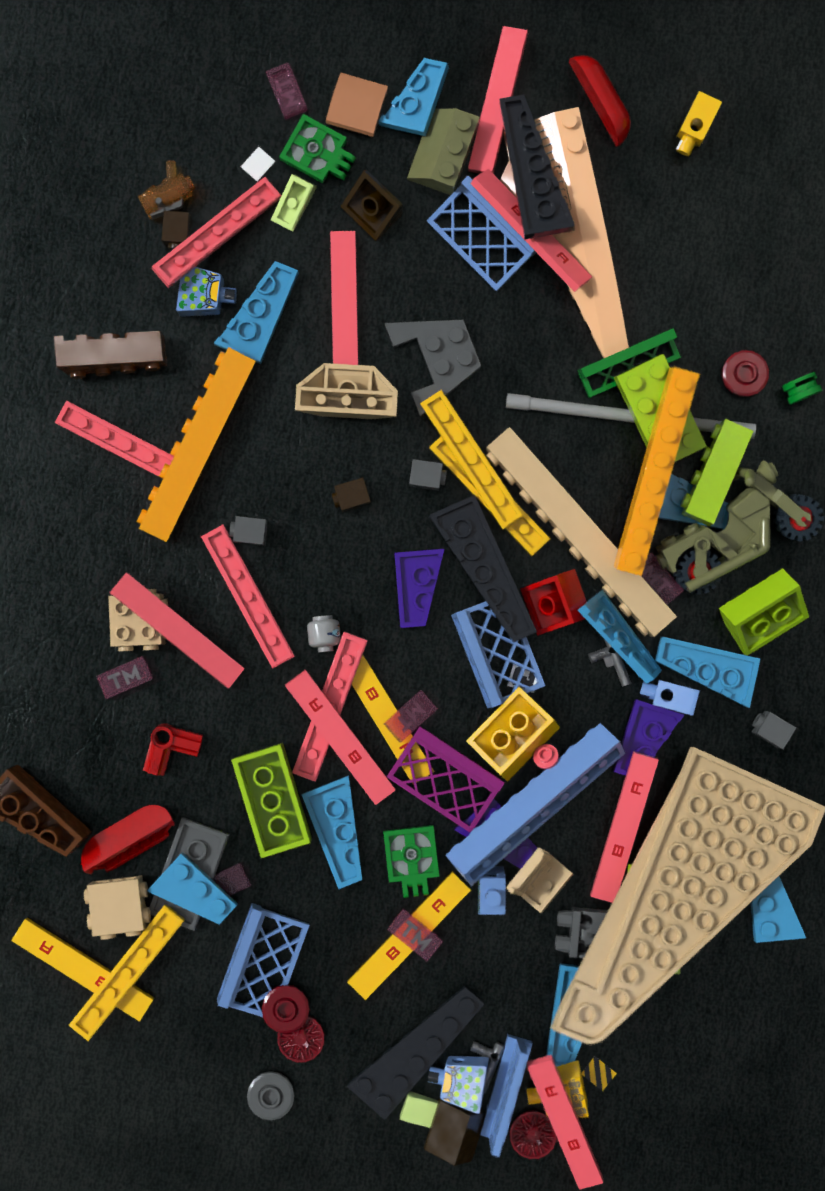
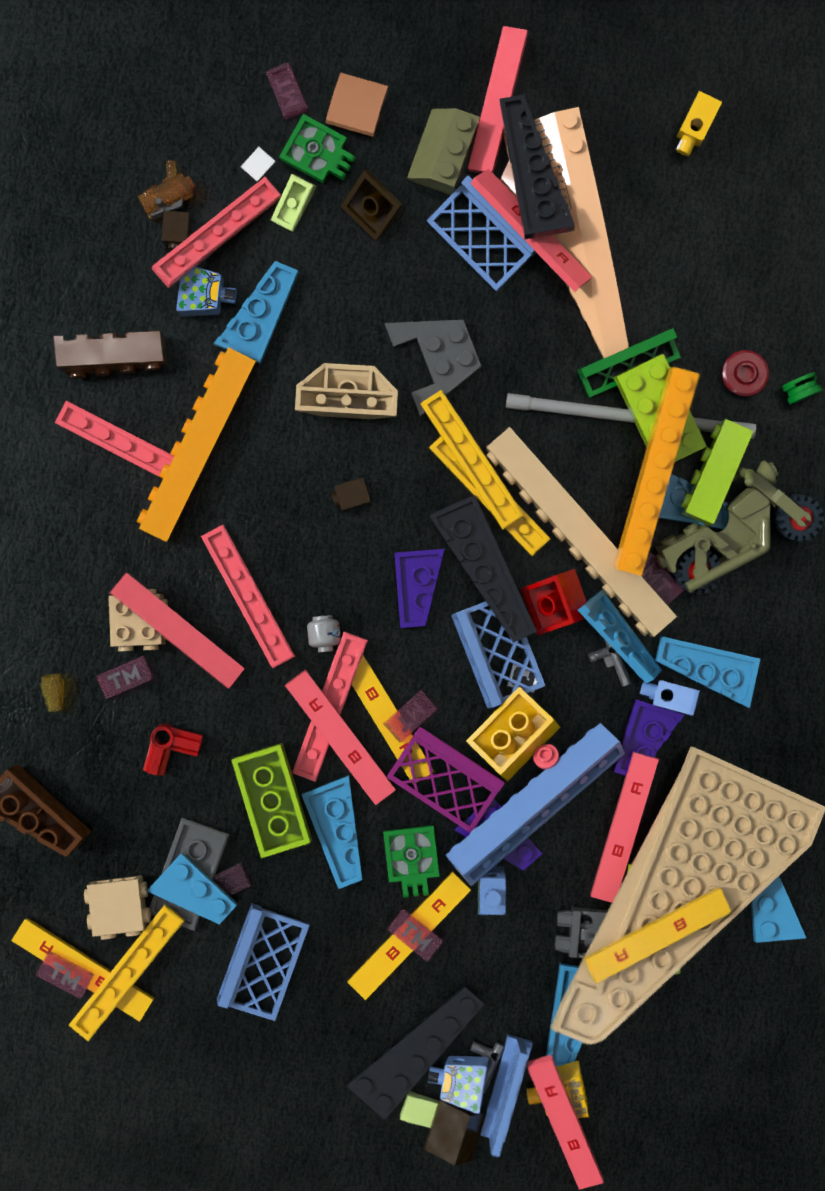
red brick [81,805,175,874] -> none
dark grey brick [230,516,268,546] -> none
dark grey wheel [247,1071,295,1120] -> none
dark red wheel [262,985,309,1033] -> none
dark red wheel [277,1015,324,1062] -> none
coral tile [330,231,358,365] -> none
dark azure wing [378,58,449,136] -> none
dark grey brick [409,459,447,491] -> none
tan plate [506,848,574,913] -> none
dark red wheel [510,1110,557,1159] -> none
red brick [569,55,630,147] -> none
sticker [582,1056,617,1091] -> none
lime slope [719,568,809,656] -> none
dark grey brick [752,711,796,749] -> none
none -> clear pink tile [36,951,94,999]
none -> clear yellow cone [39,674,65,712]
none -> yellow tile [583,887,731,984]

